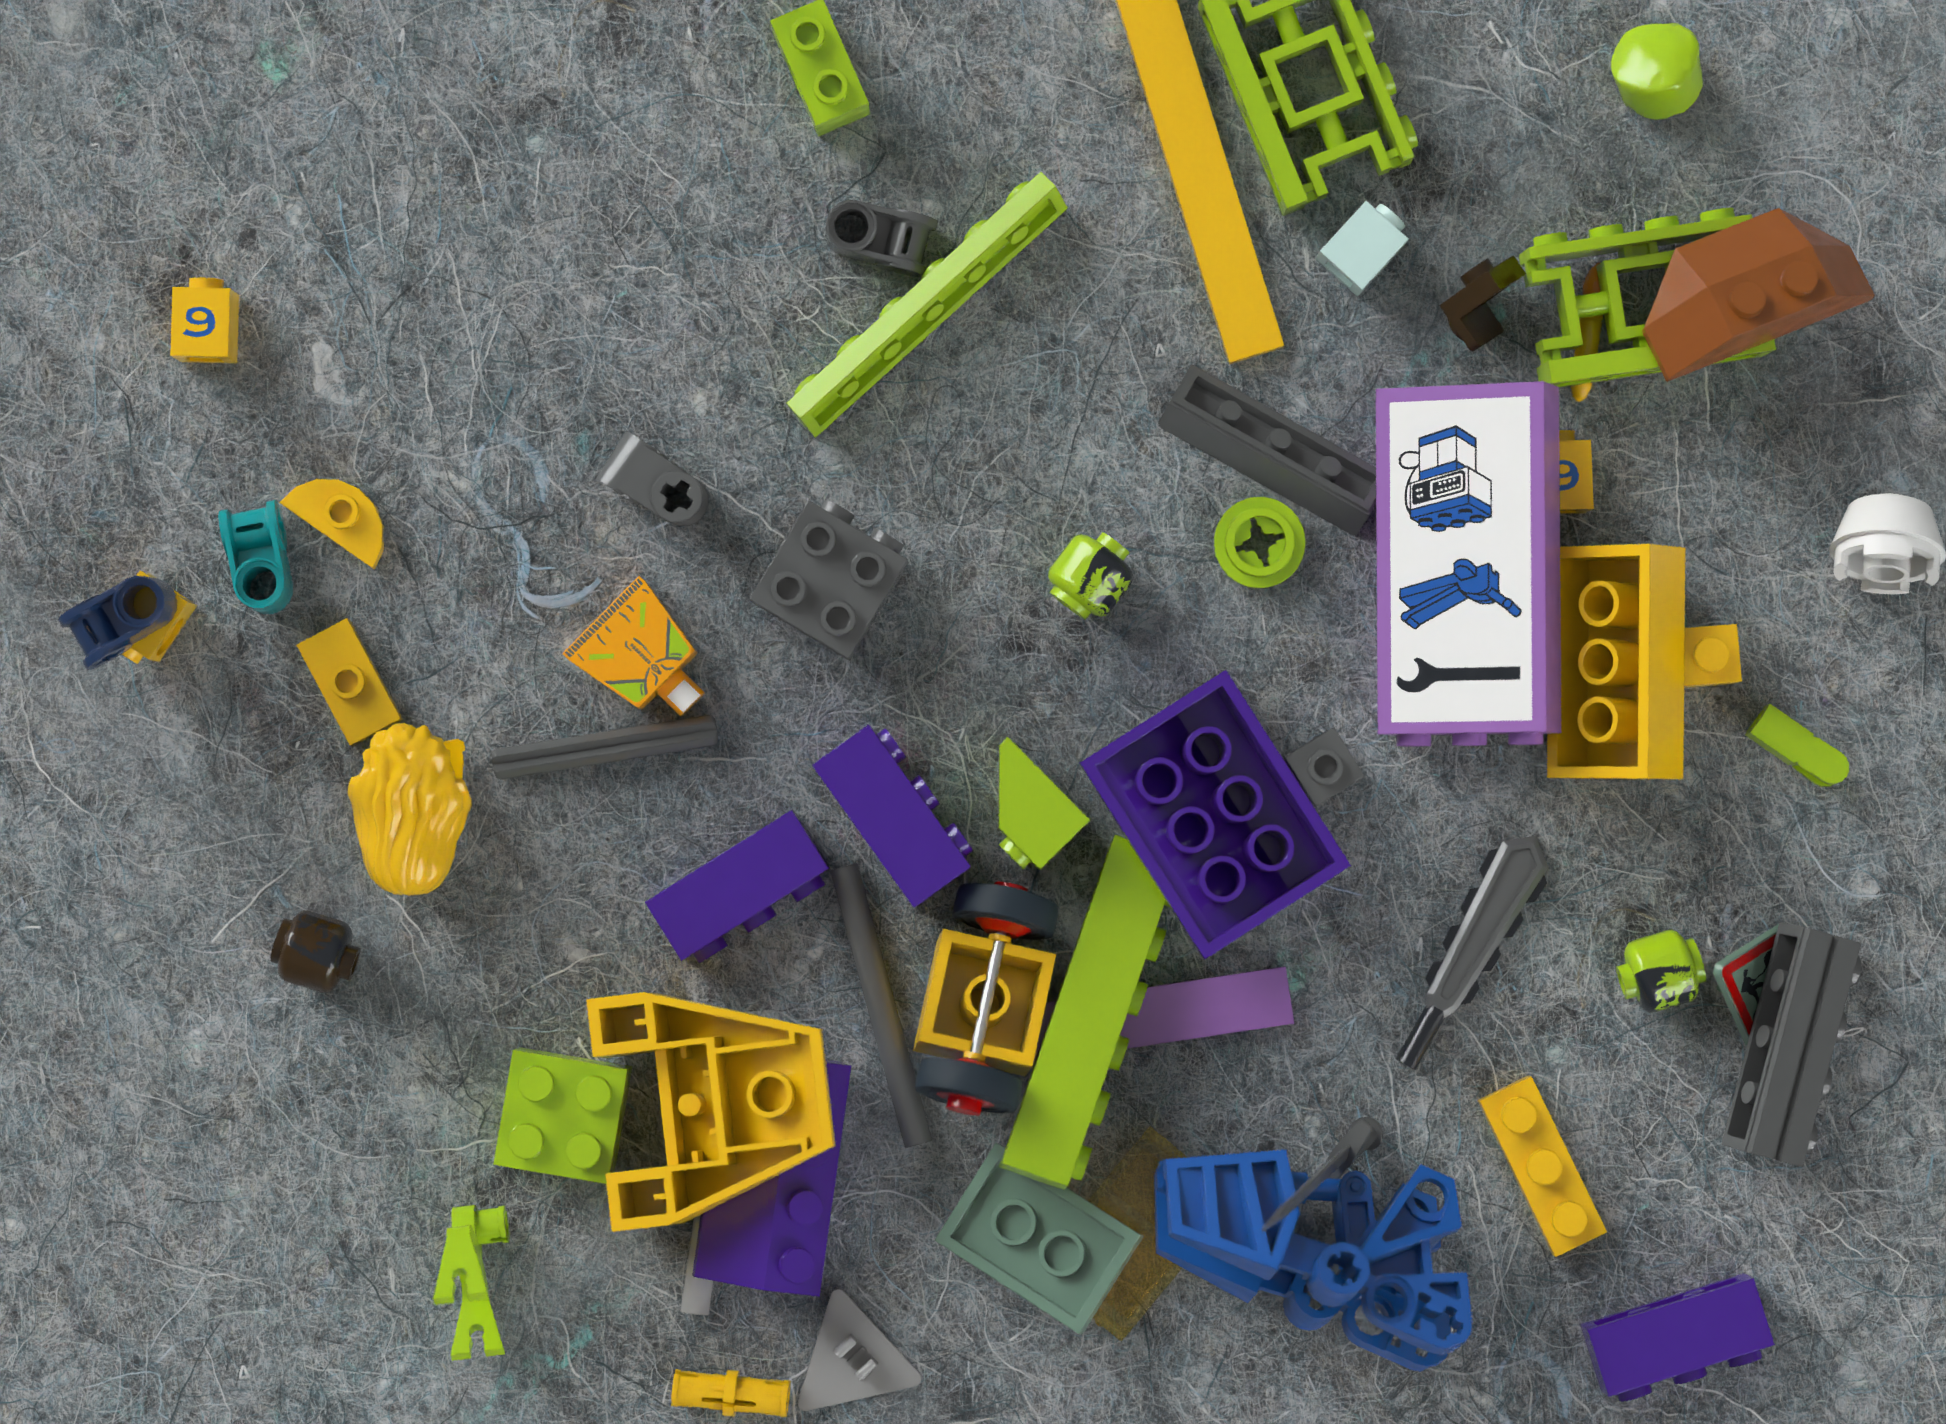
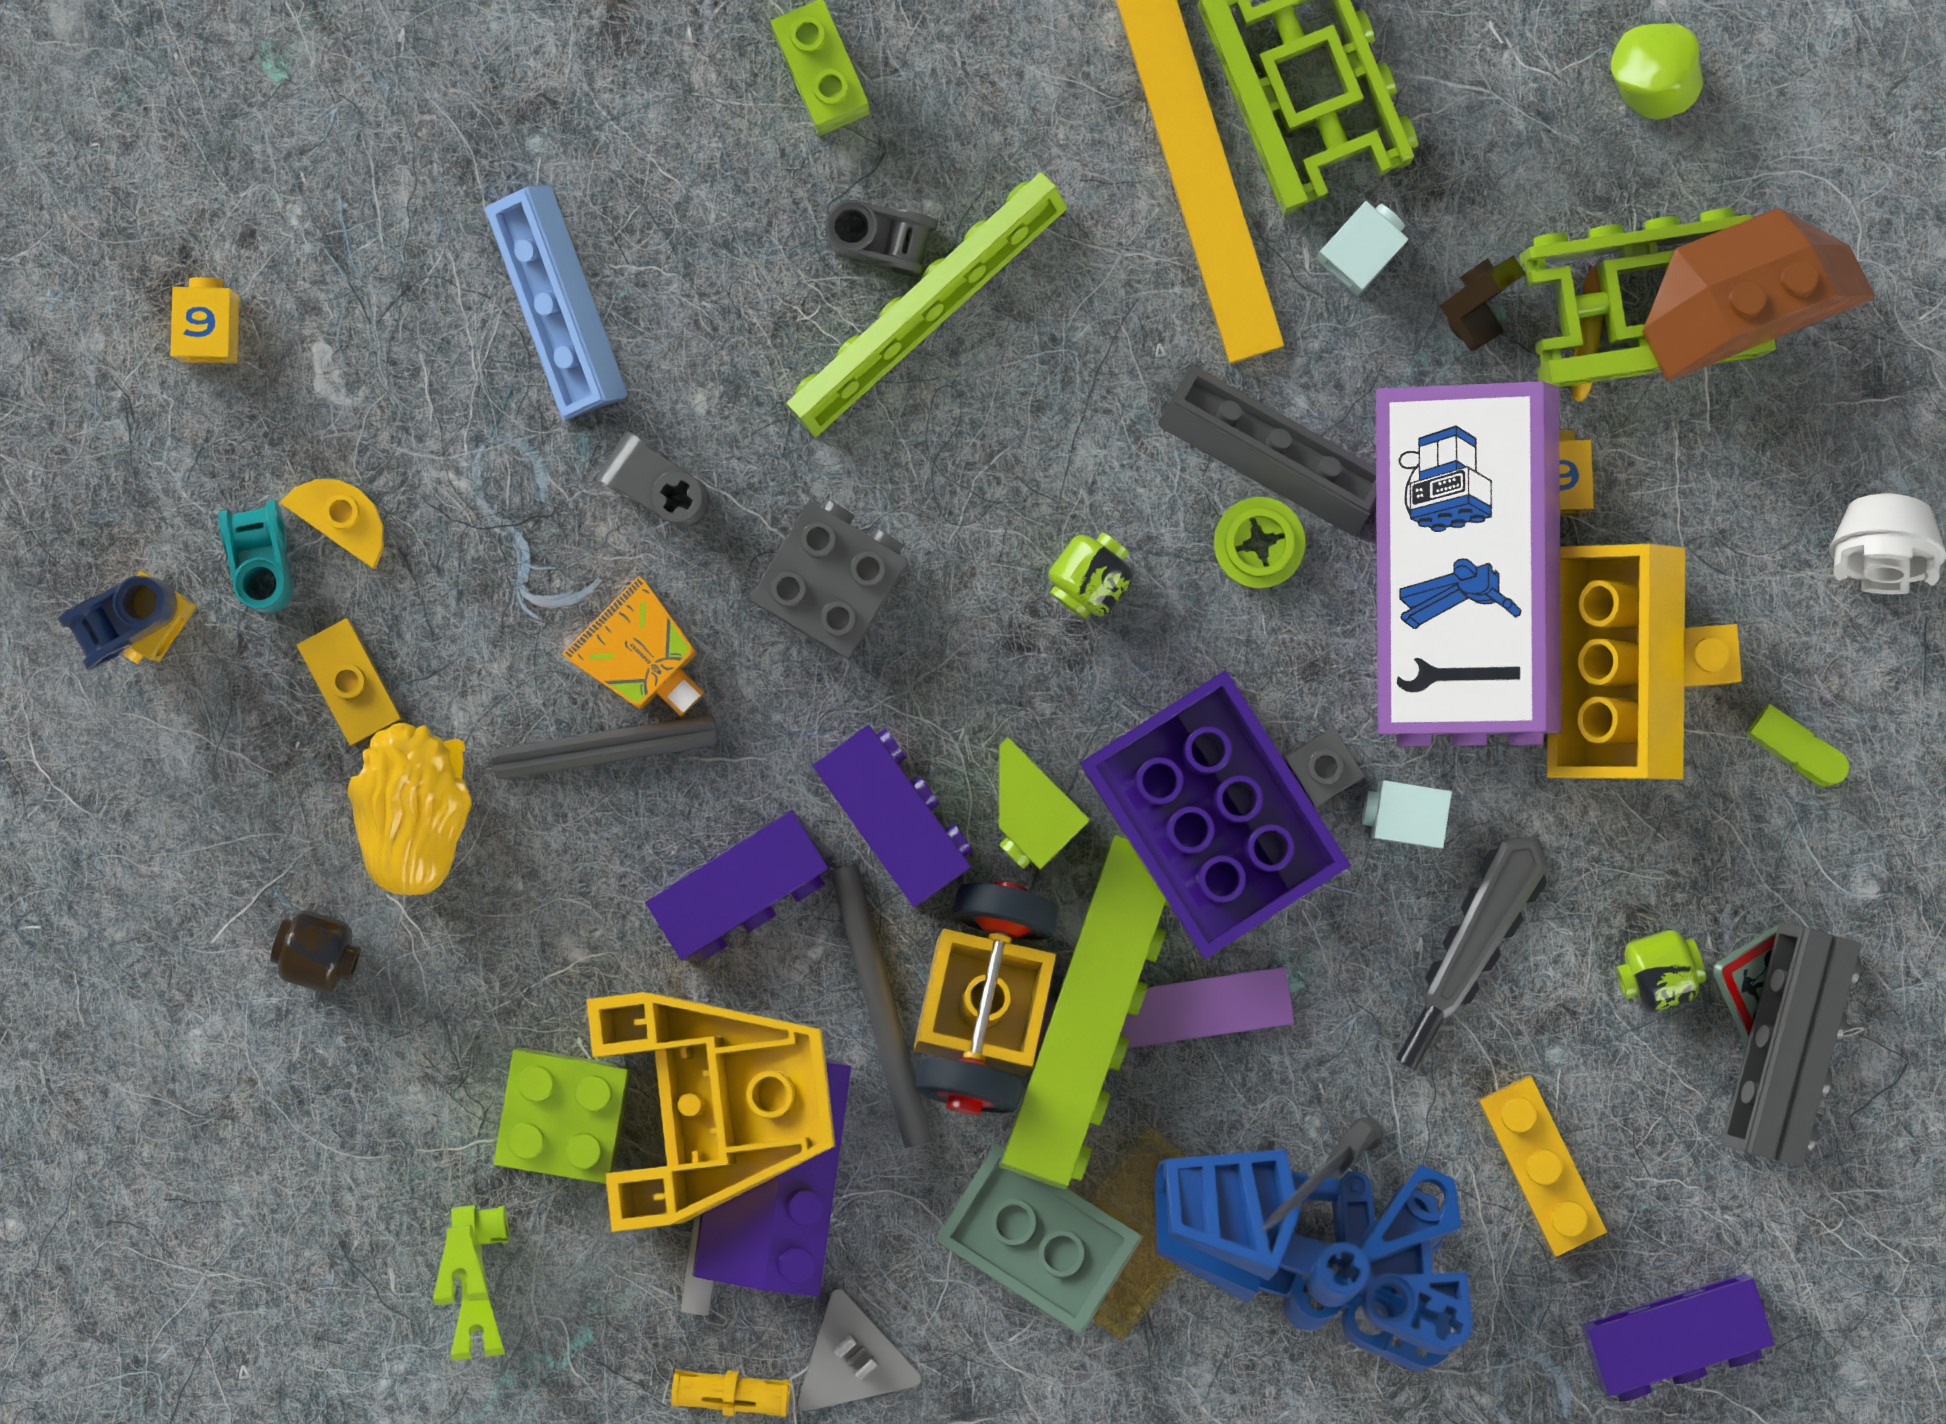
none -> light blue slope [485,185,628,421]
none -> light aqua brick [1362,780,1452,849]

